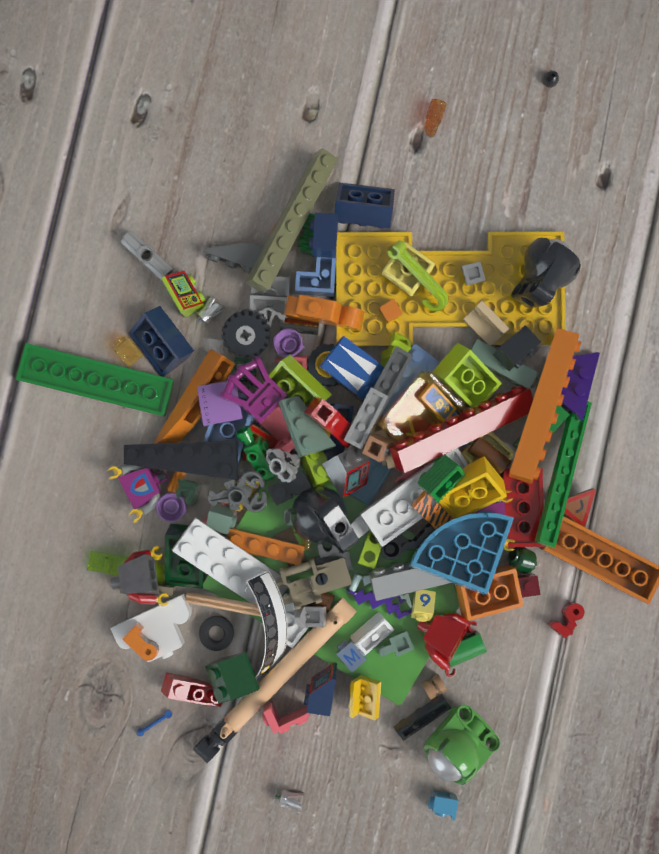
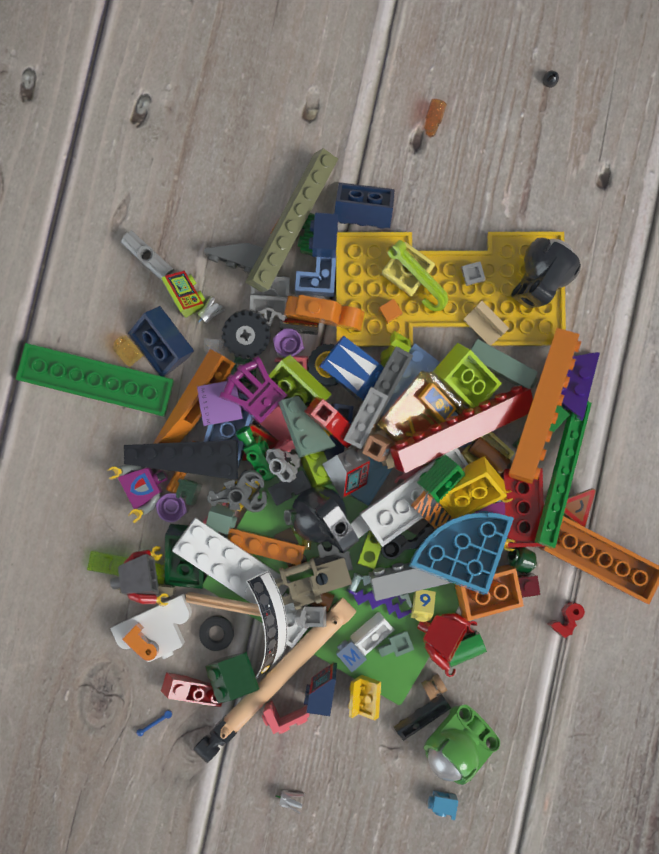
black piece [493,325,541,371] -> none

